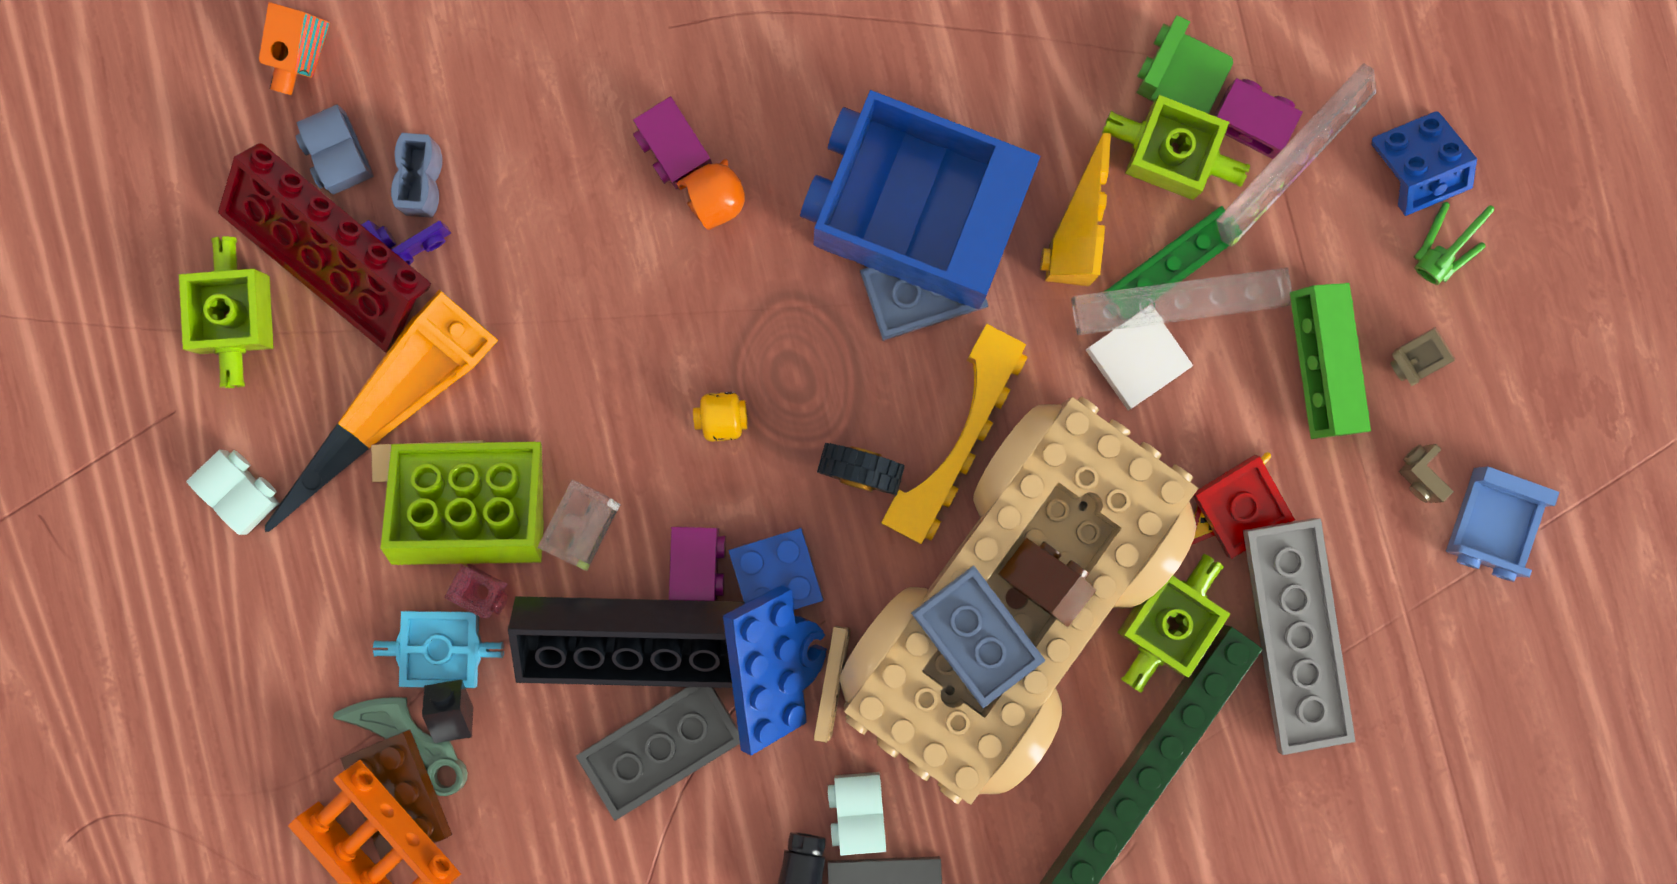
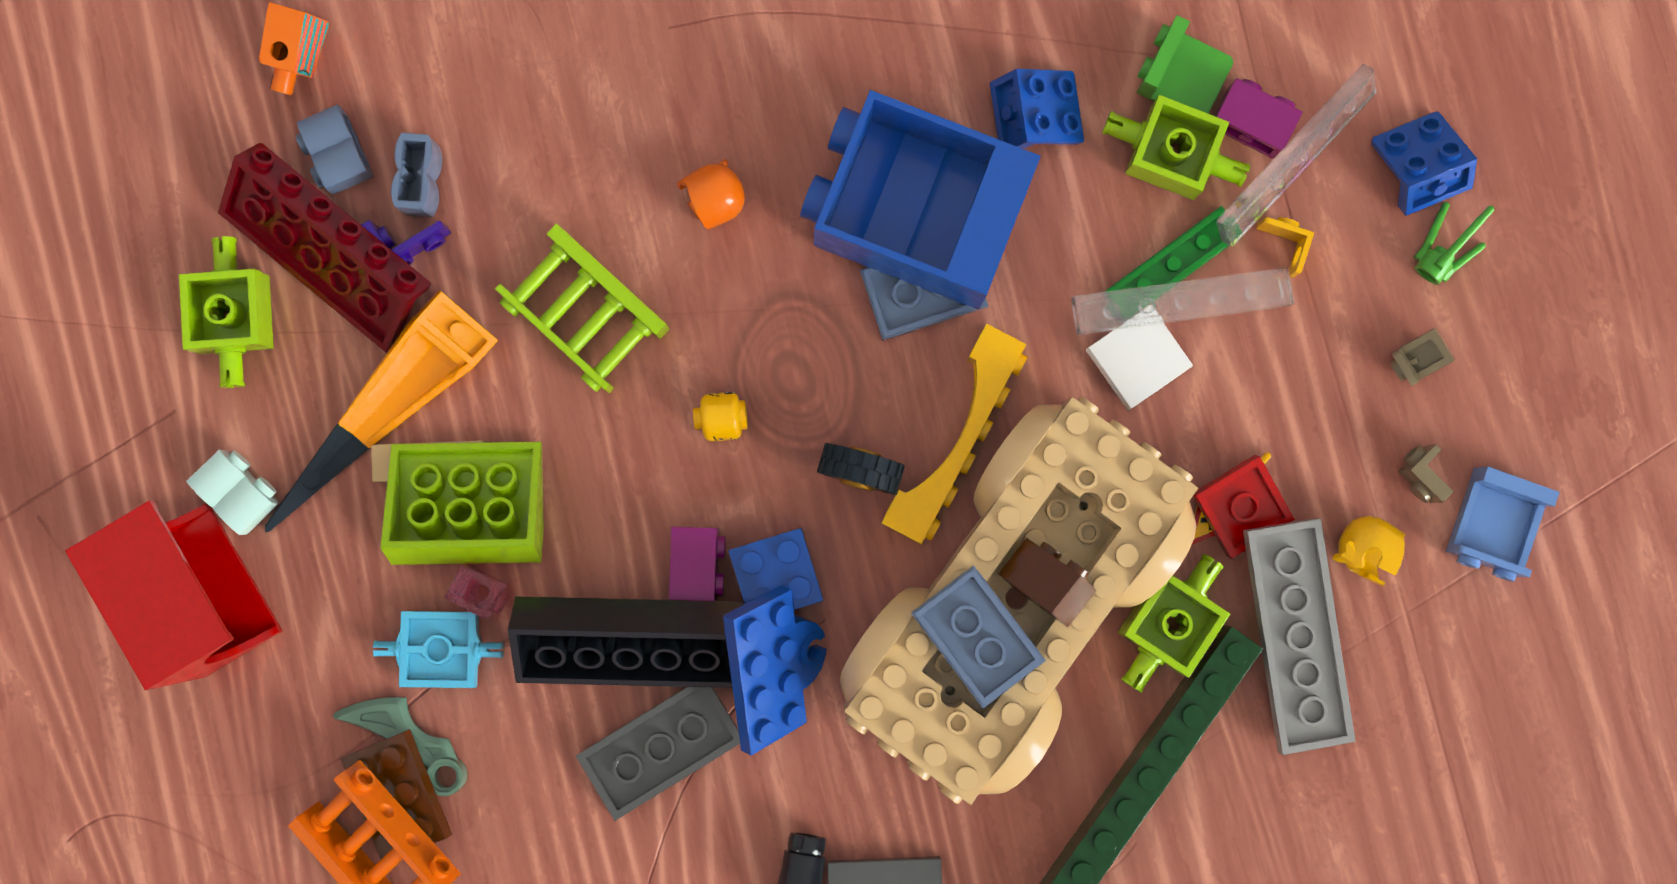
black brick [422,679,474,743] -> none
clear brick [538,479,621,571] -> none
magenta brick [633,96,712,189] -> none
tan tile [814,626,851,743] -> none
light aqua brick [828,772,886,855] -> none
yellow wedge [1040,133,1111,286] -> none
bright green brick [1290,283,1371,439] -> none
none -> red container [65,500,283,691]
none -> lime fence [495,223,670,393]
none -> blue bracket [990,69,1084,149]
none -> yellow bracket [1256,217,1314,278]
none -> yellow helmet [1332,516,1406,586]

